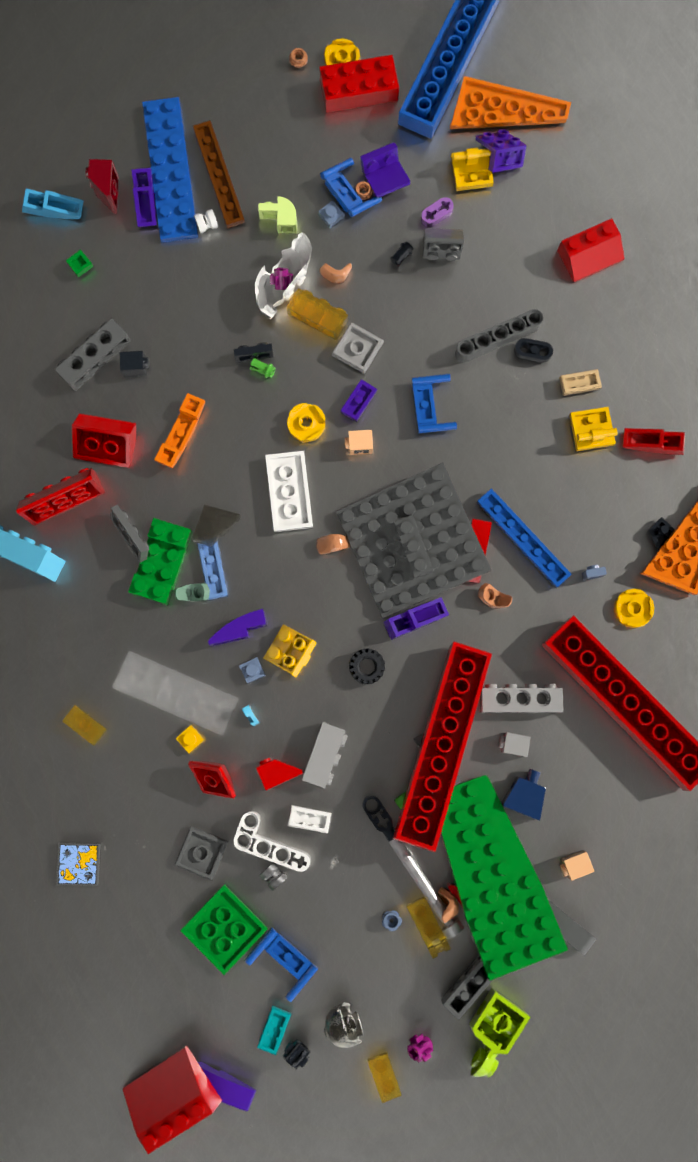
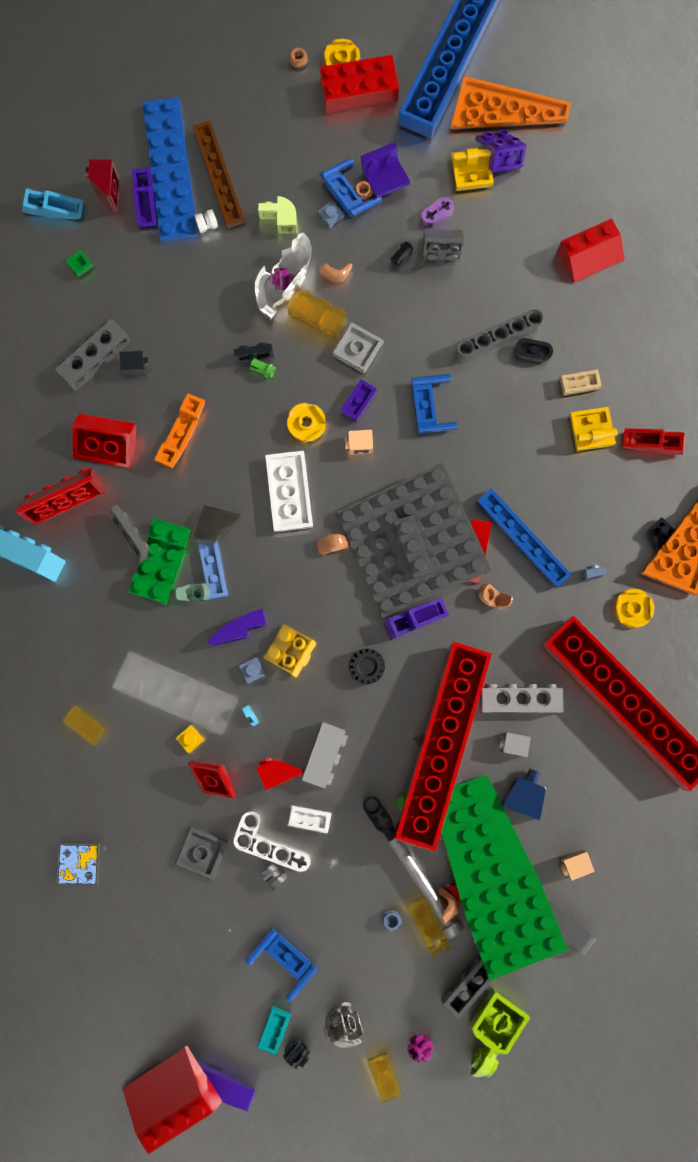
green plate [180,884,268,975] -> none

